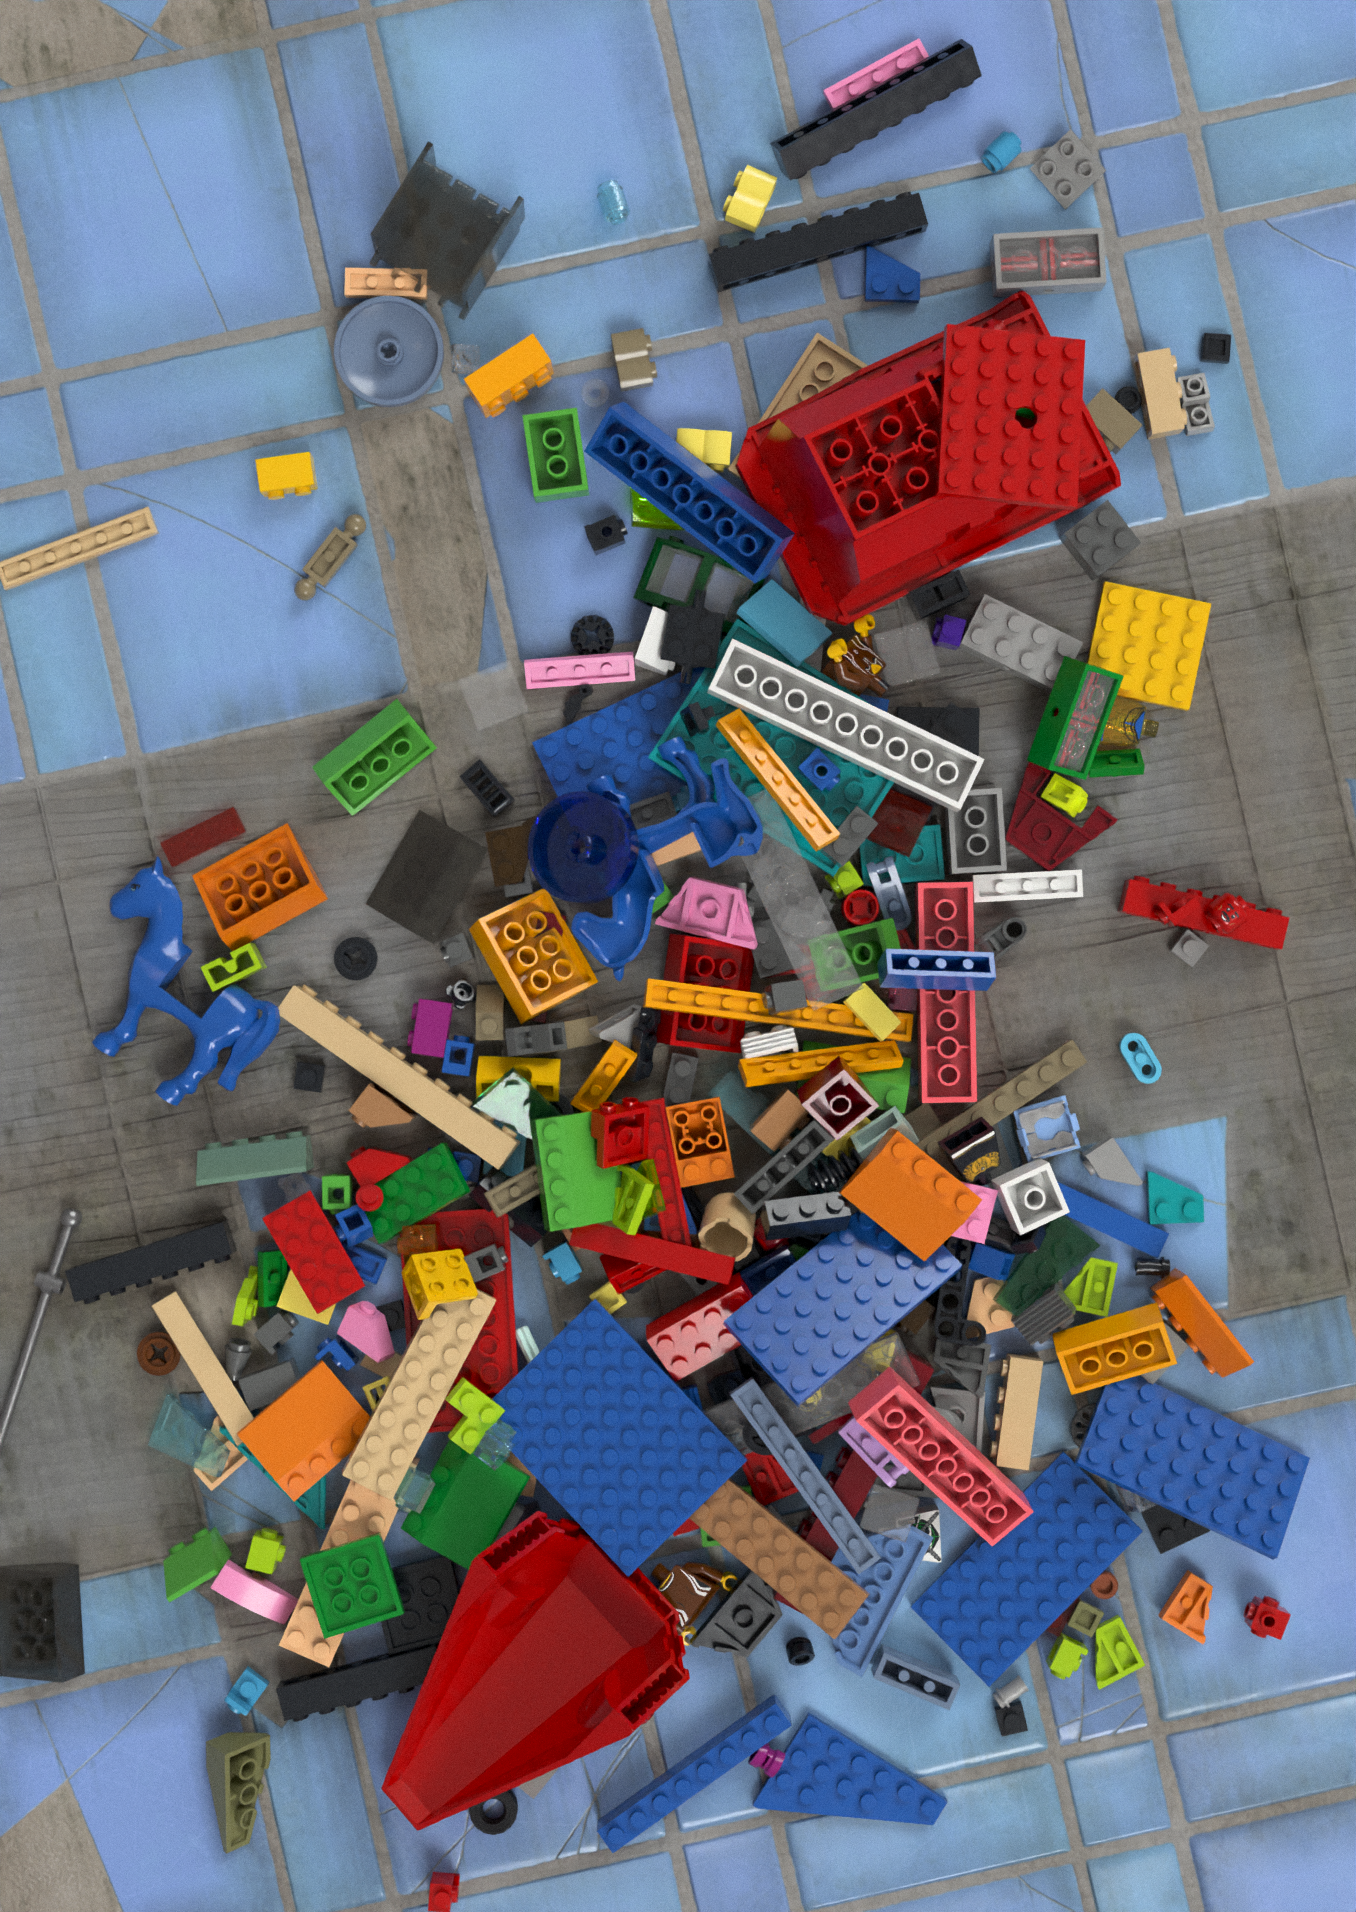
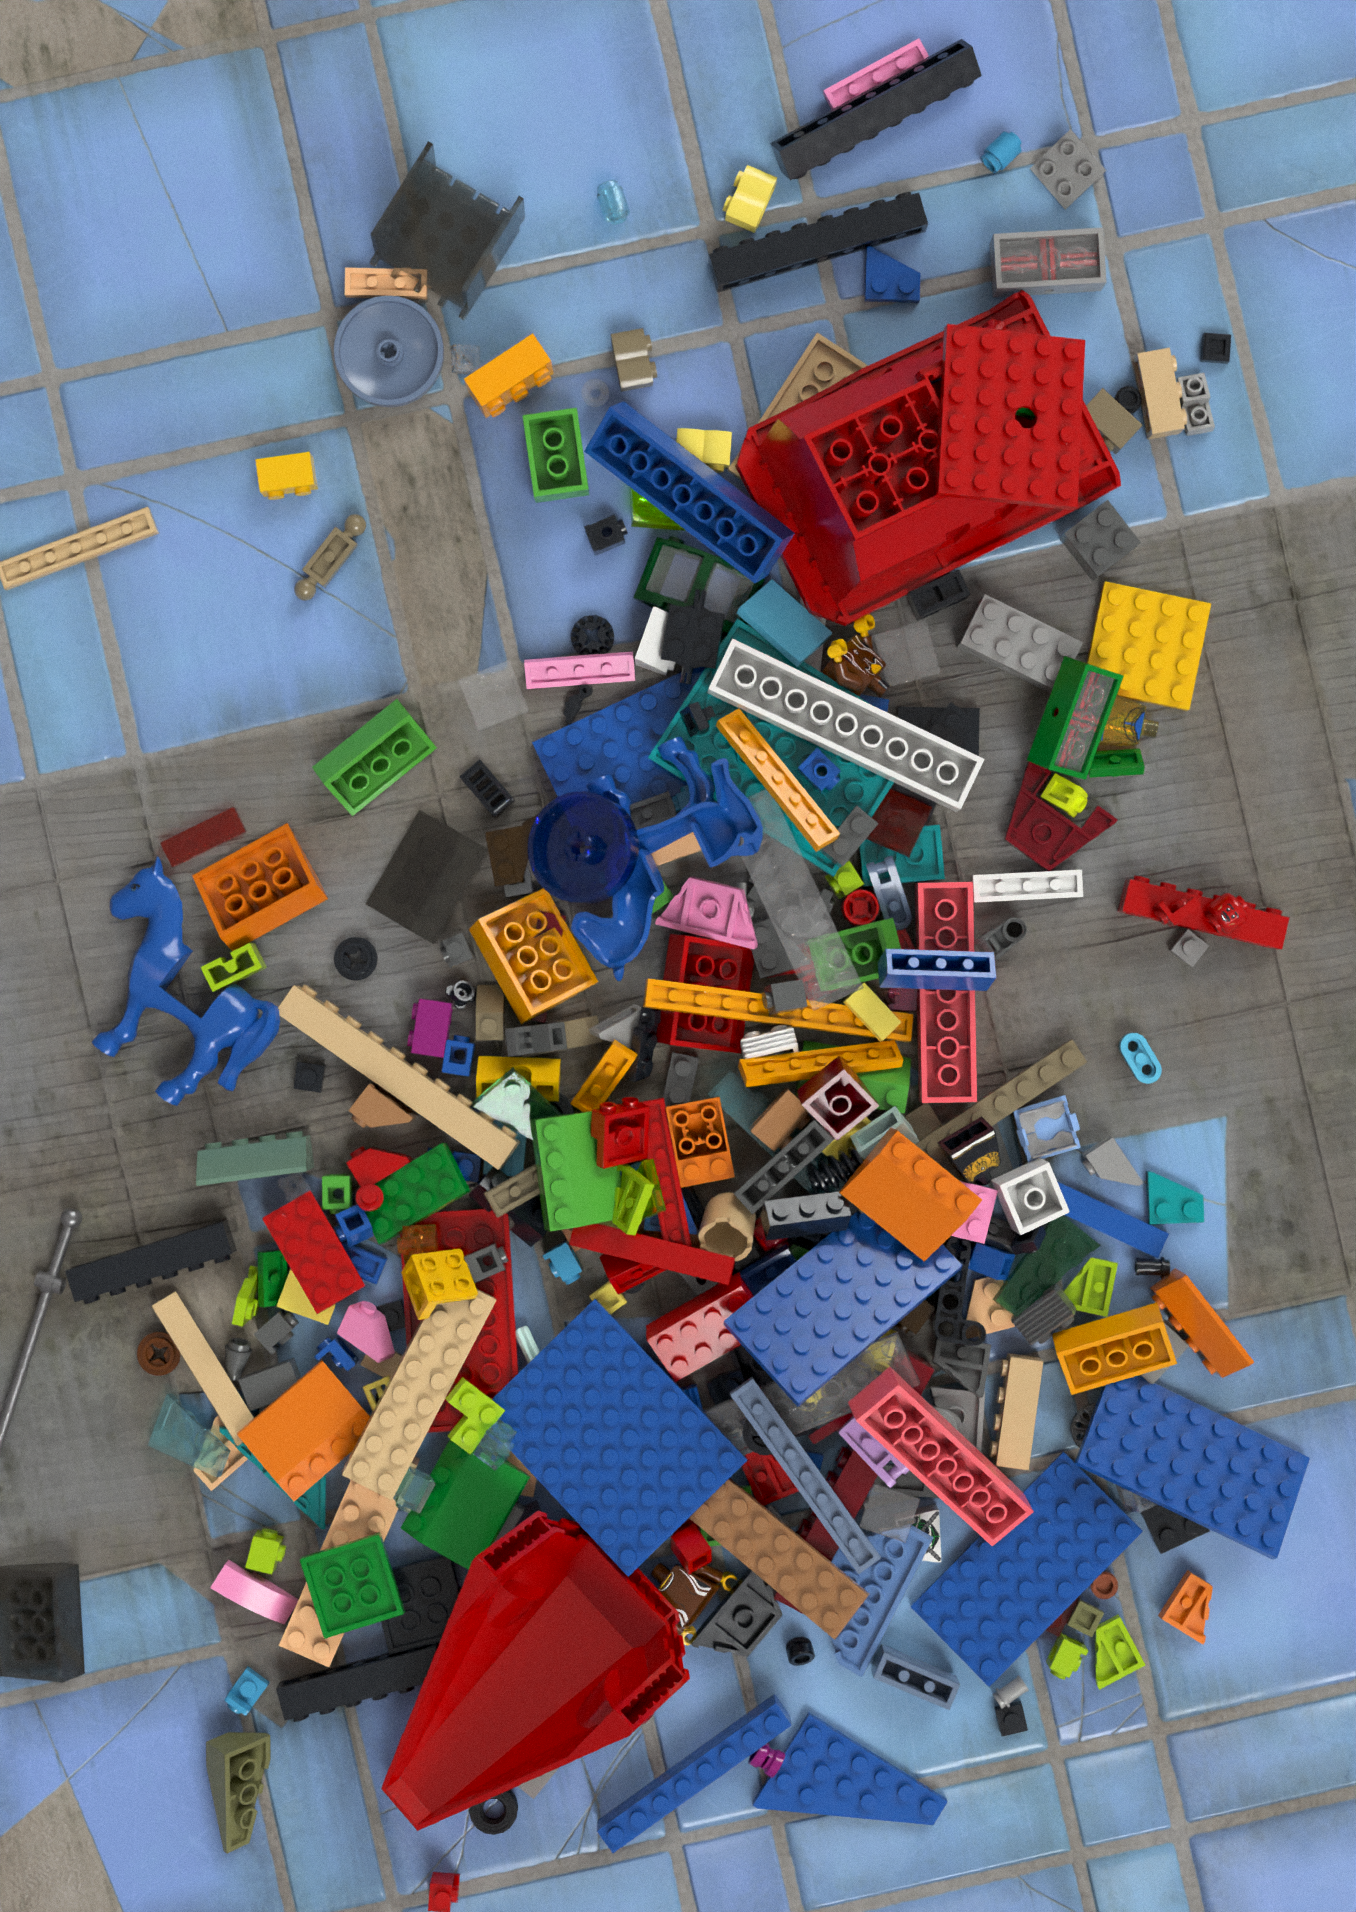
bright green slope [163,1526,232,1603] -> none
dark purple brick [930,615,966,651] -> none
light grey brick [944,788,1007,875] -> none
red brick [1244,1595,1291,1640] -> none
none -> red brick [671,1524,712,1575]

